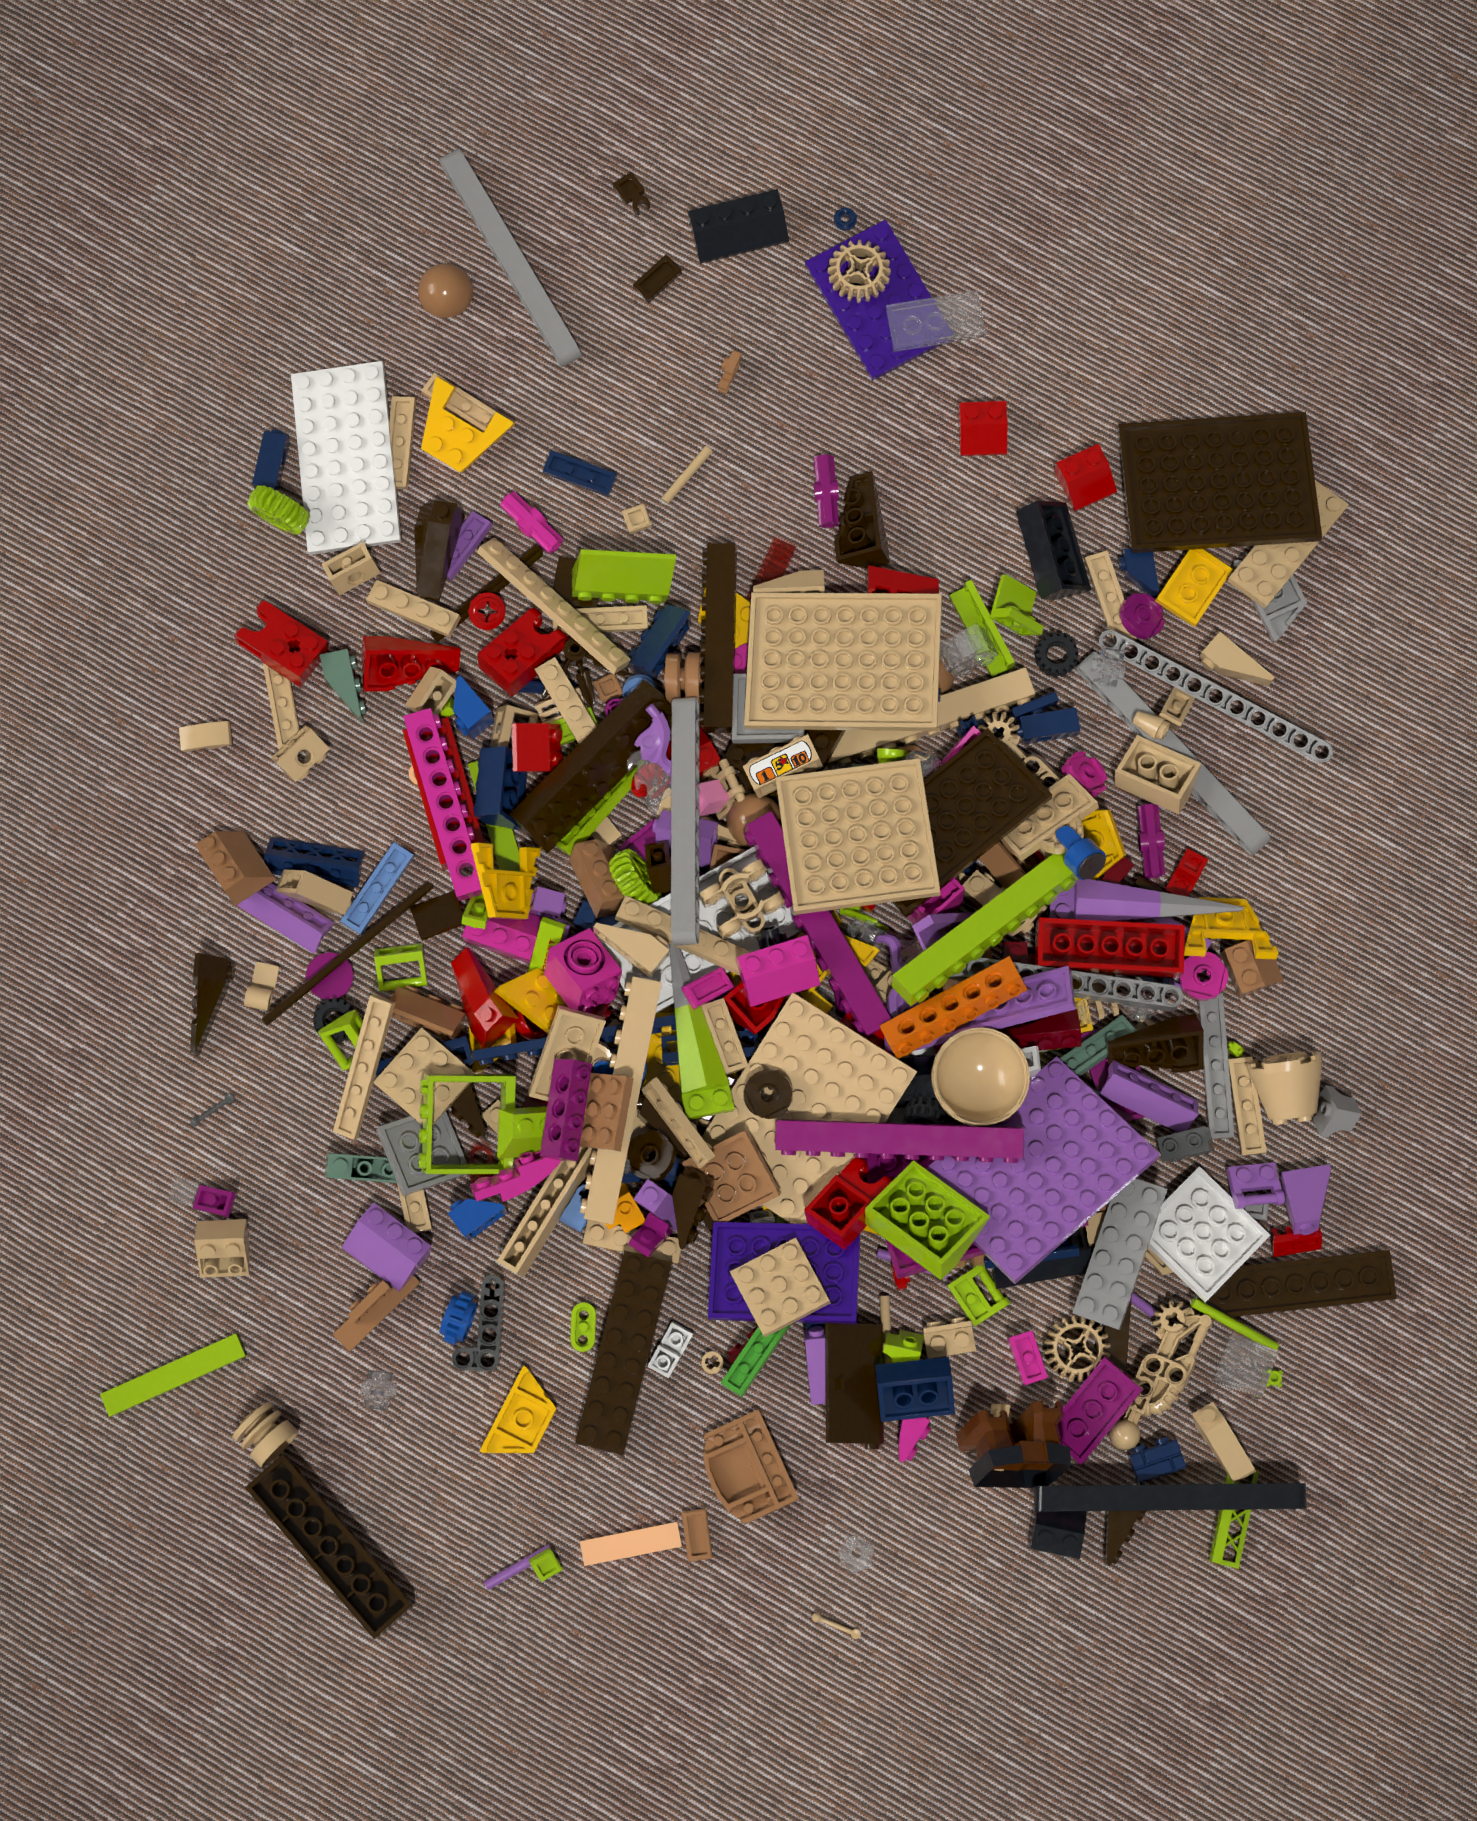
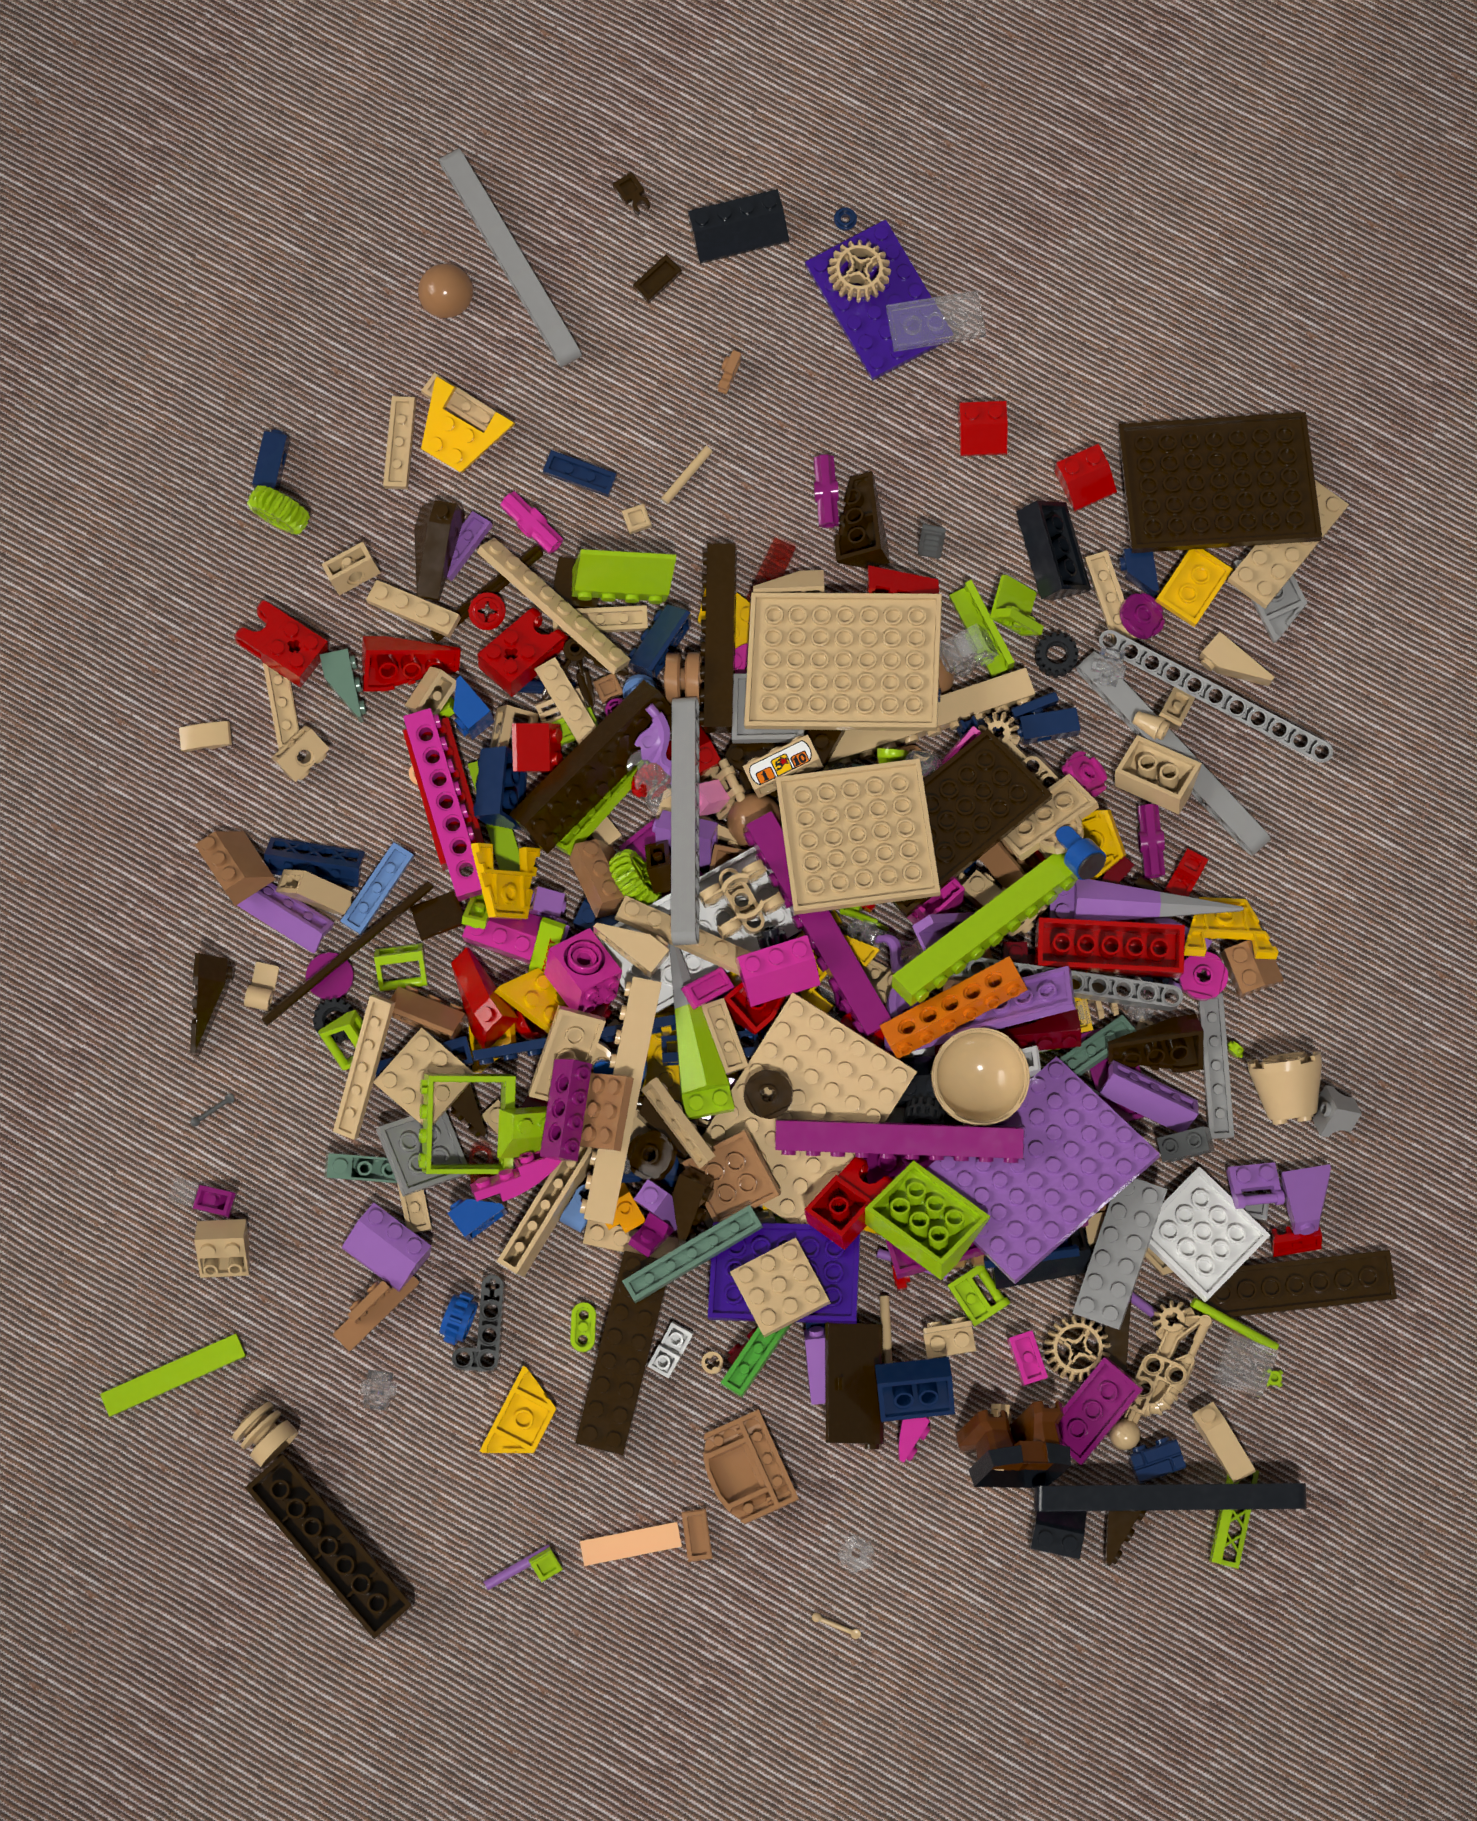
white plate [291,361,402,555] -> none
lime brick [883,1330,924,1363] -> none
tan plate [1228,1056,1267,1156] -> none
none -> sand green plate [622,1205,763,1304]
none -> dark grey slope [918,524,946,559]

